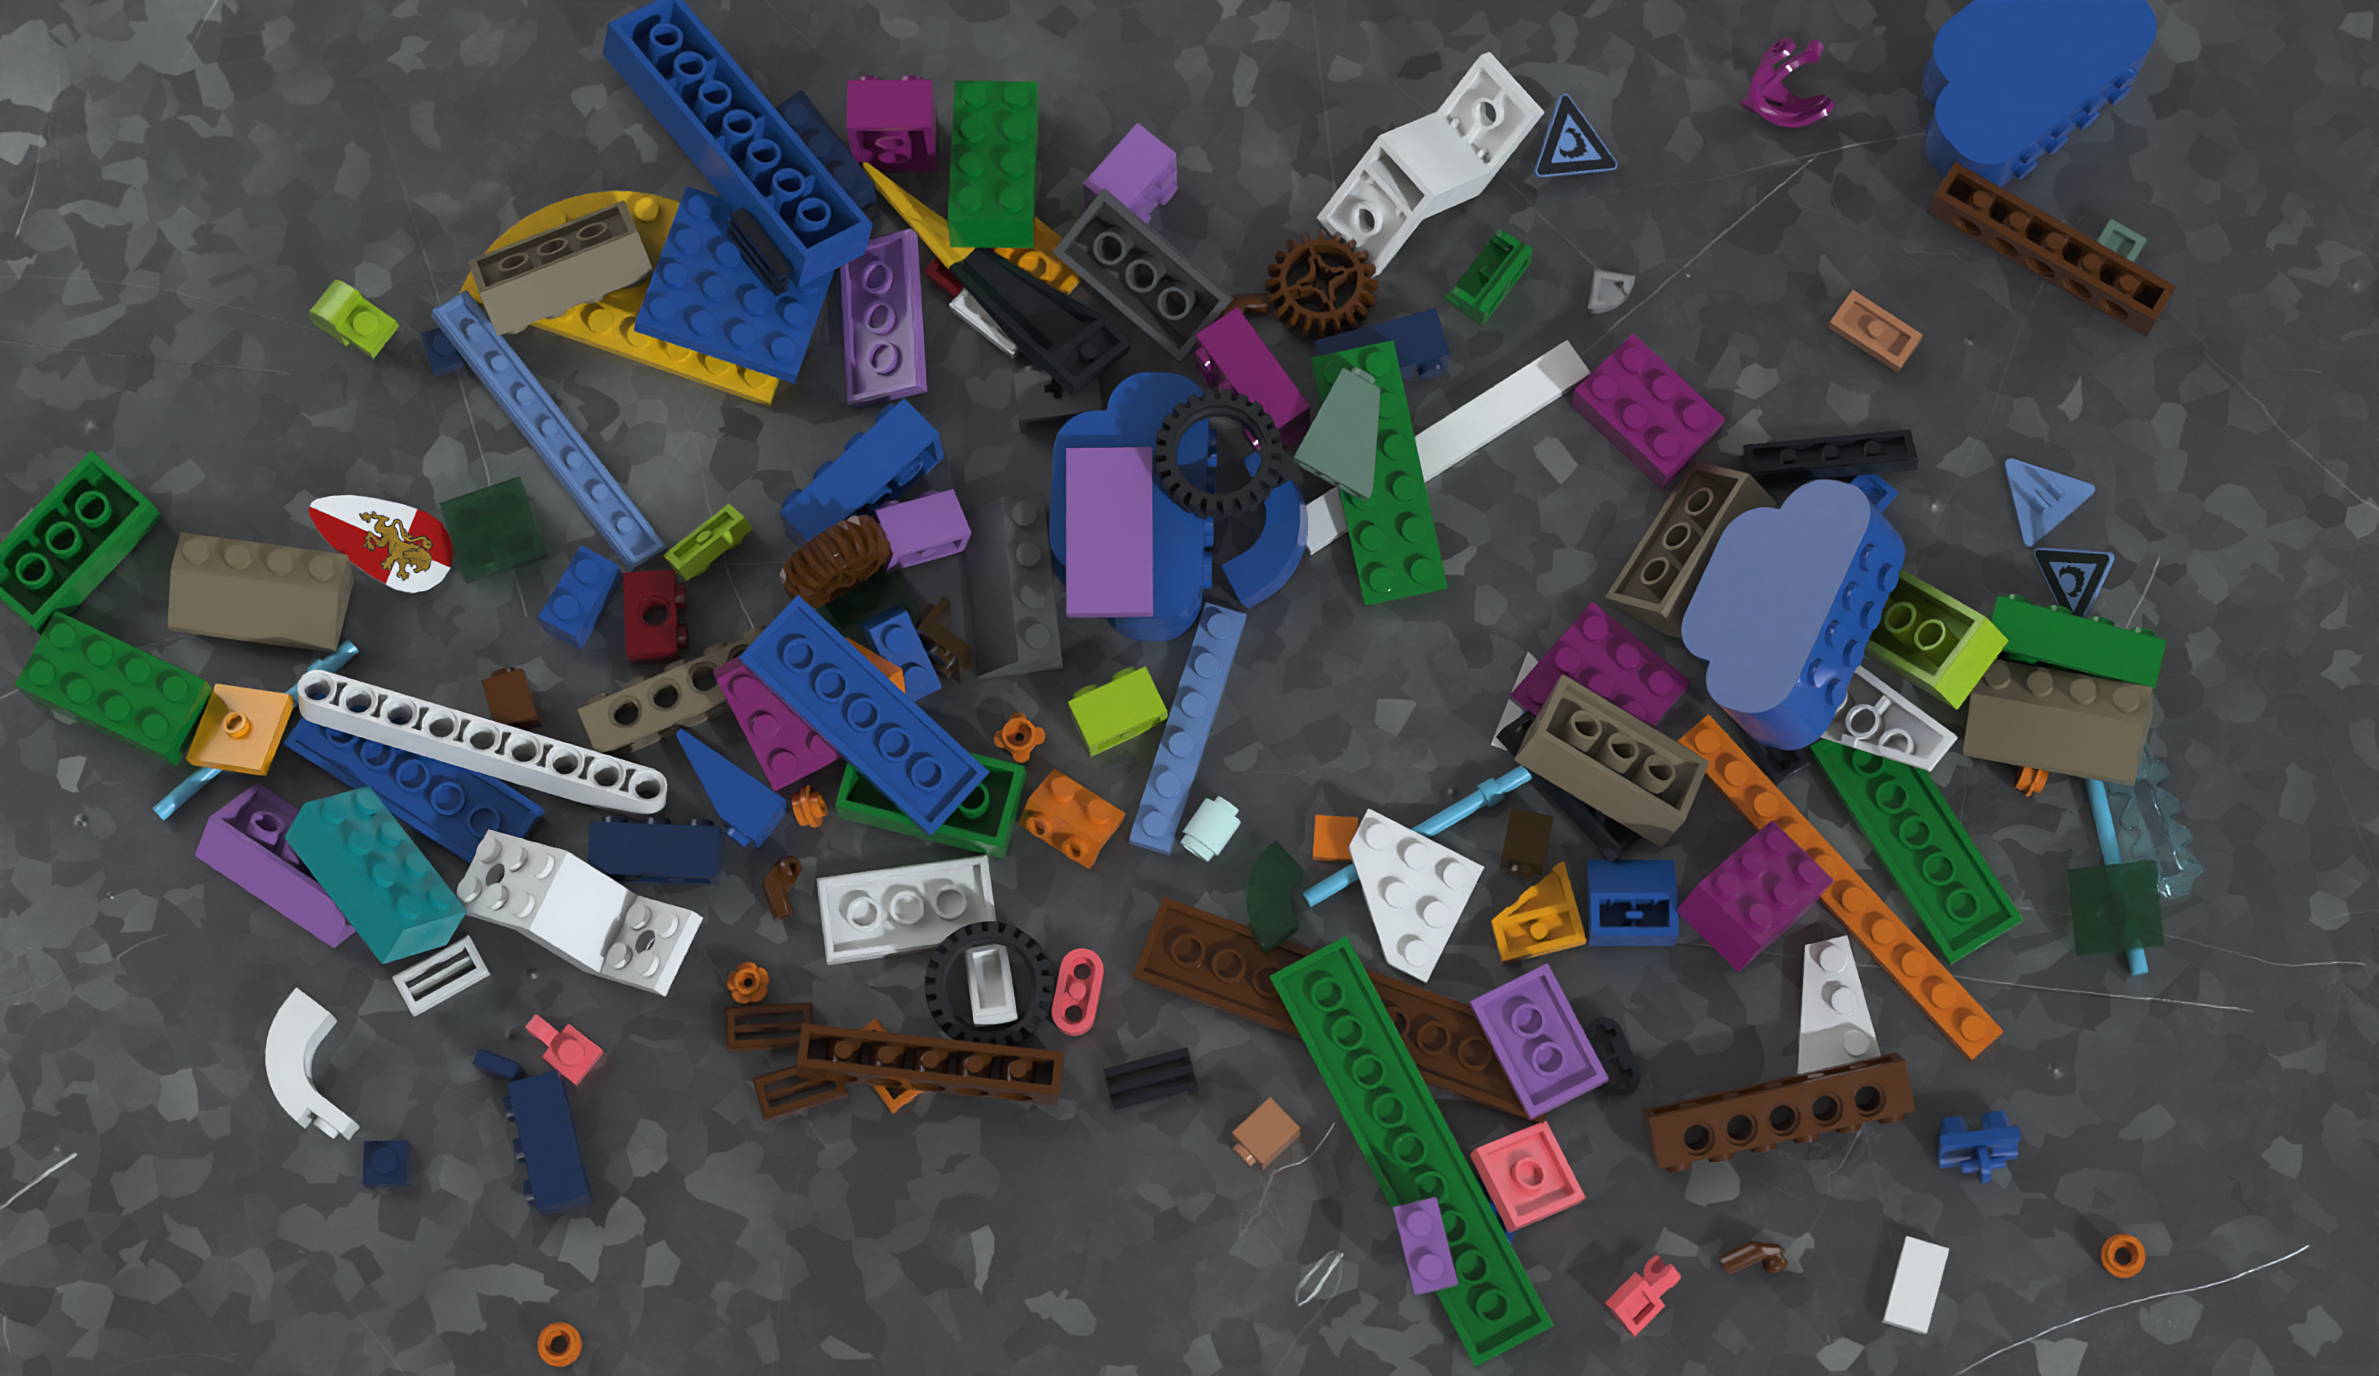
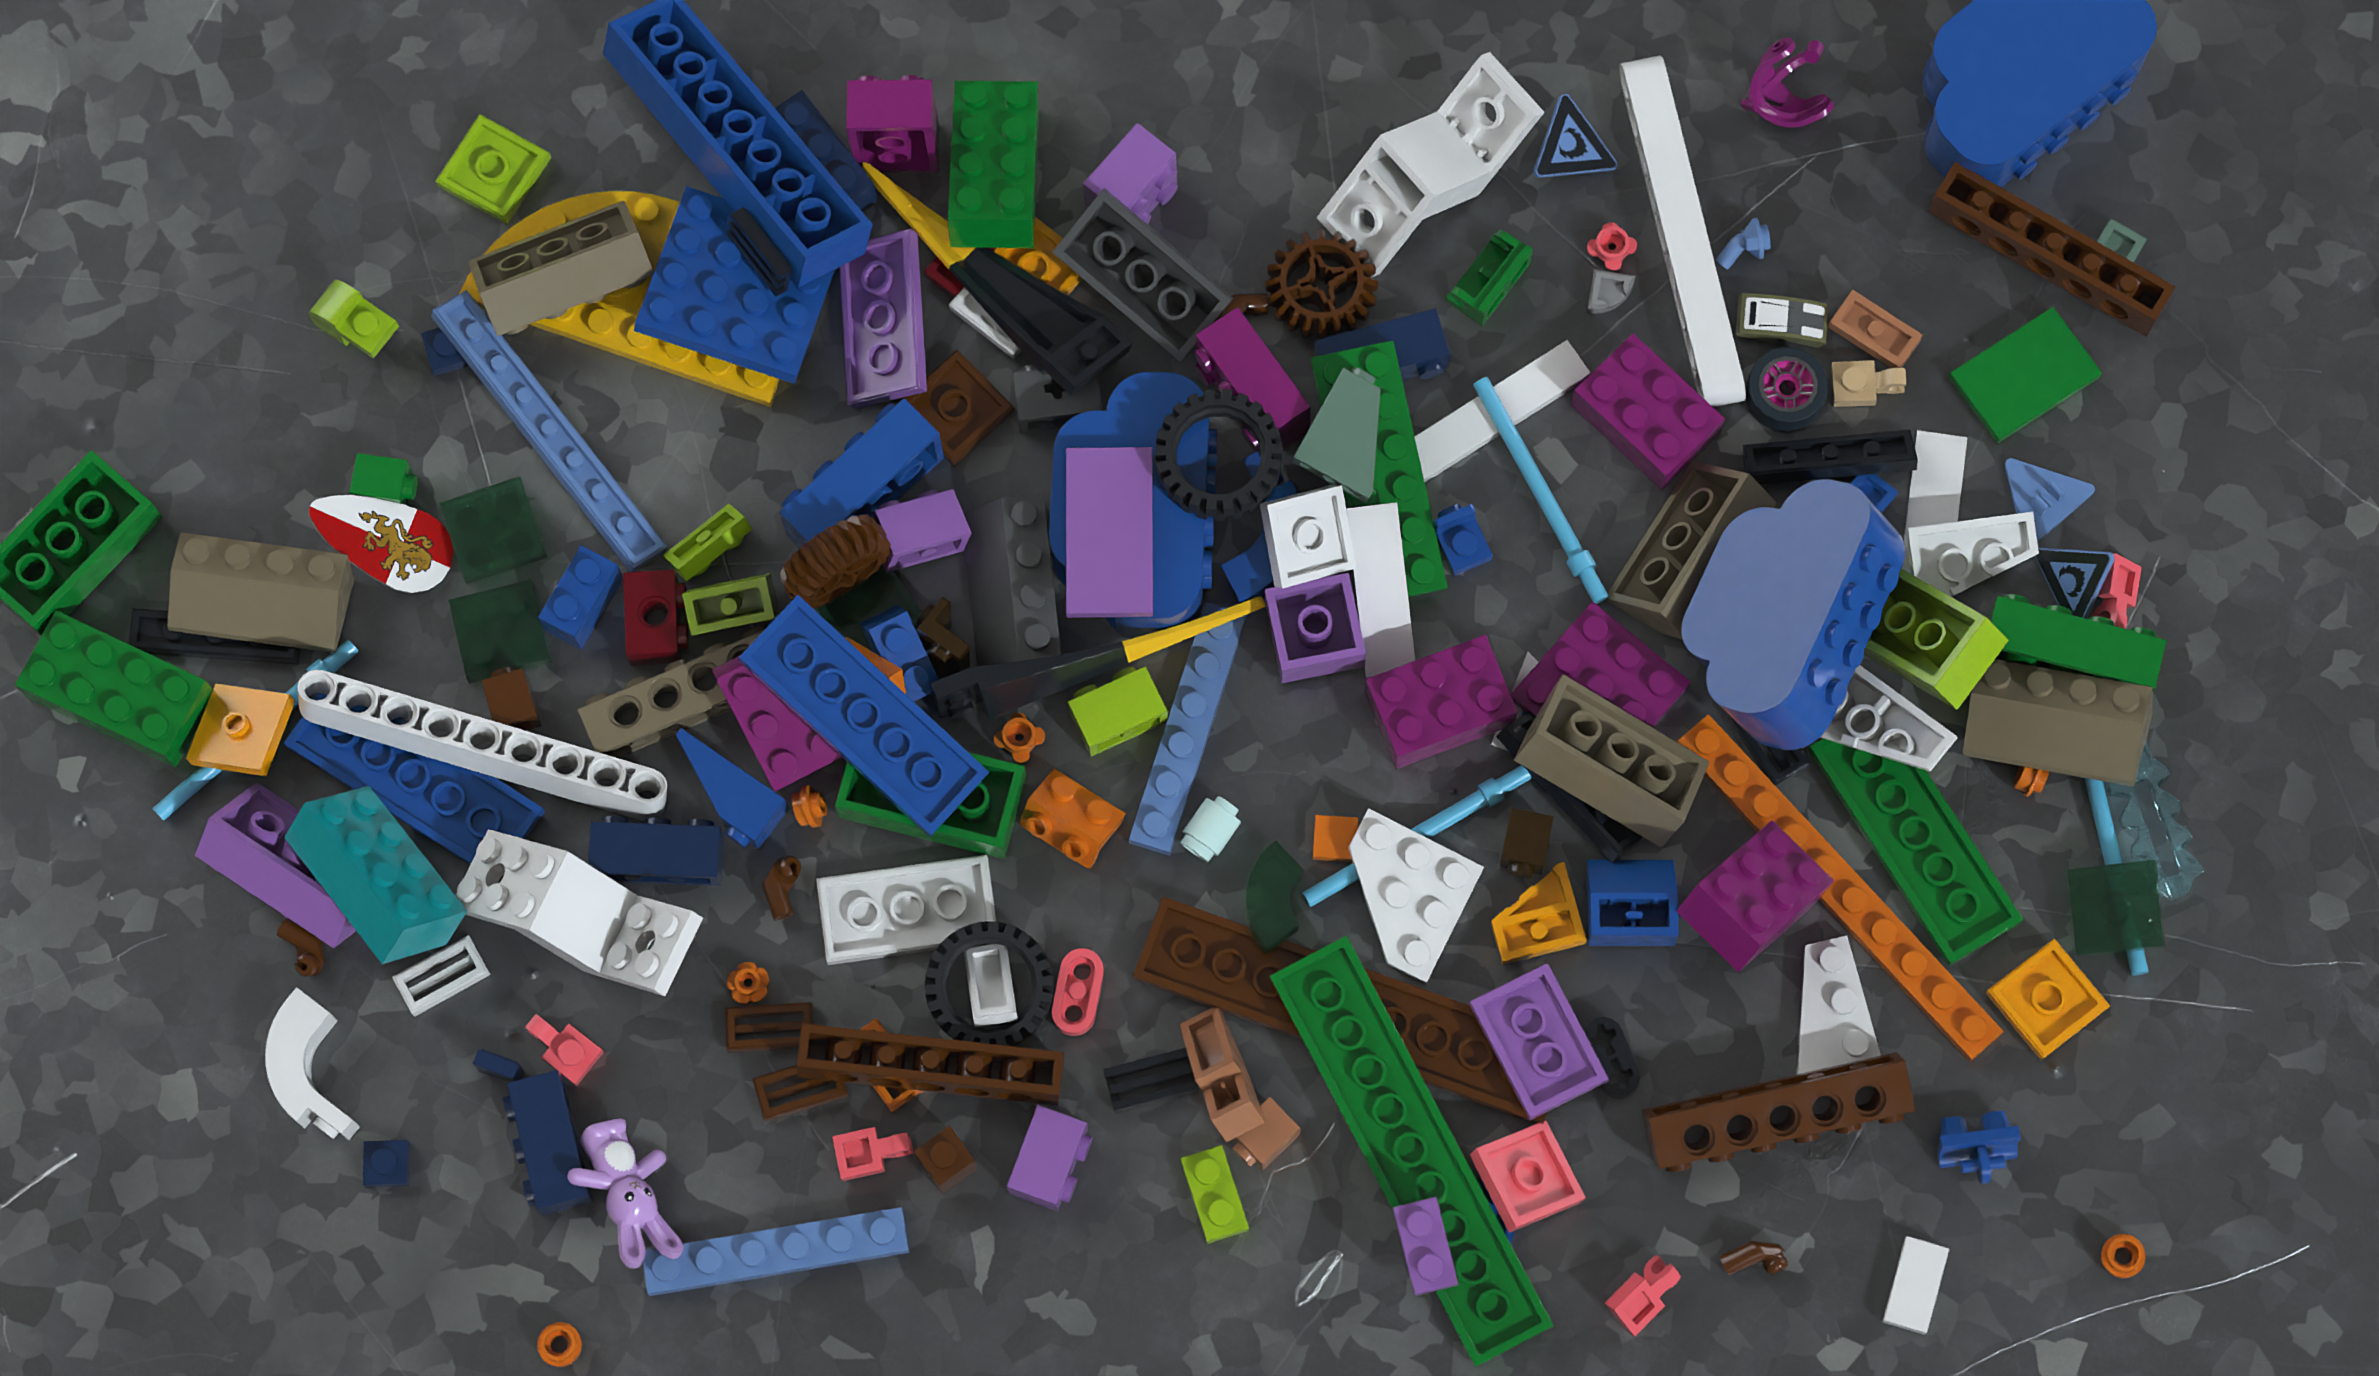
none -> black tile [128,608,301,665]
none -> reddish brown arm [277,918,325,977]
none -> green brick [349,453,418,505]
none -> lime tile [435,114,551,225]
none -> clear green plate [448,579,552,683]
none -> lavender animal [567,1118,684,1269]
none -> medium blue plate [643,1207,910,1296]
none -> lime brick [682,573,780,636]
none -> coral plate [832,1127,914,1181]
none -> reddish brown tile [896,350,1015,467]
none -> reddish brown brick [914,1125,978,1194]
none -> black plate [931,596,1266,719]
none -> medium lavender brick [1007,1105,1093,1211]
none -> nougat slope [1180,1007,1265,1142]
none -> lime plate [1181,1145,1249,1244]
none -> white plate [1260,484,1357,589]
none -> medium lavender brick [1264,573,1366,683]
none -> white sticker [1346,502,1415,678]
none -> magenta brick [1365,634,1518,769]
none -> blue bracket [1433,504,1493,576]
none -> medium azure bar [1473,377,1609,604]
none -> coral plate [1587,222,1637,271]
none -> white beam [1619,55,1746,407]
none -> medium blue plate [1715,218,1771,270]
none -> slope [1735,293,1829,348]
none -> wheel [1746,347,1828,432]
none -> tan plate [1831,360,1906,407]
none -> white sticker [1901,430,1968,574]
none -> white wing [1904,512,2039,597]
none -> green tile [1949,307,2102,444]
none -> light orange plate [1986,938,2110,1061]
none -> coral plate [2092,553,2142,629]

